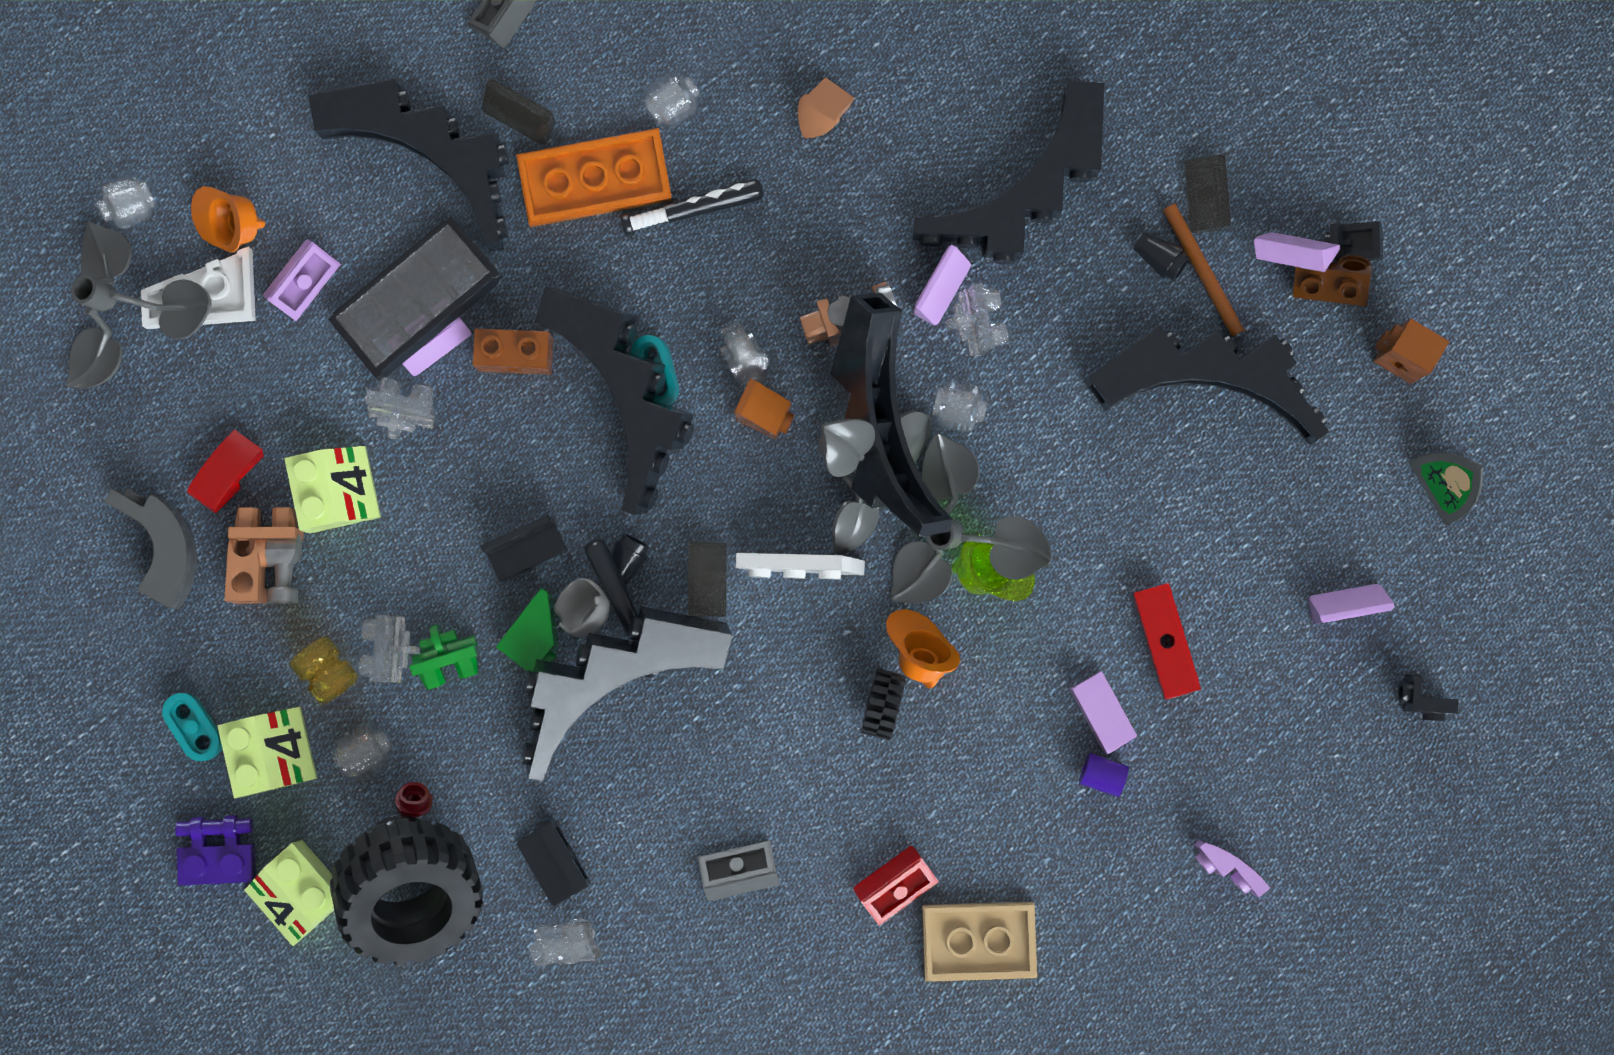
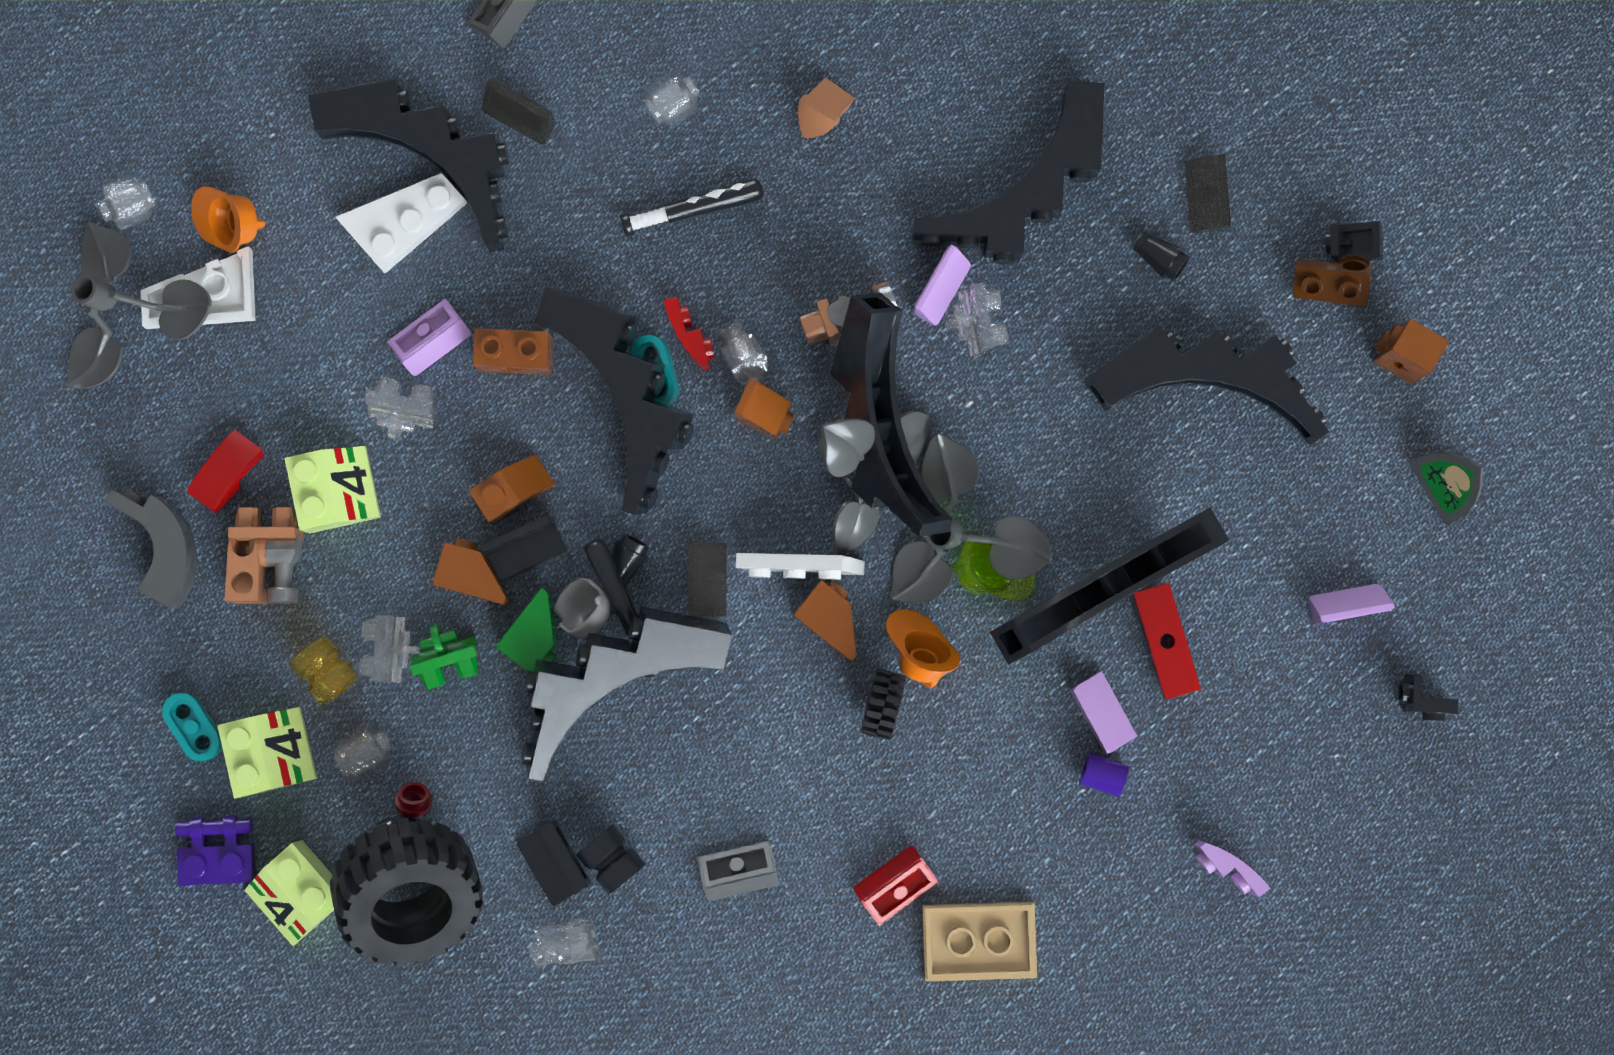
lavender slope [263,239,341,321] -> none
clear piece [328,217,503,381] -> none
orange tile [516,128,672,227] -> none
clear head [932,381,988,432] -> none
dark orange bar [1162,203,1245,337] -> none
lavender slope [1254,232,1340,272] -> none
none -> white wing [336,173,467,273]
none -> dark orange slope [432,538,511,606]
none -> dark orange slope [469,454,556,525]
none -> black wheel [576,824,646,895]
none -> red slope [663,297,715,371]
none -> dark orange slope [794,580,857,662]
none -> black arch [990,507,1229,665]

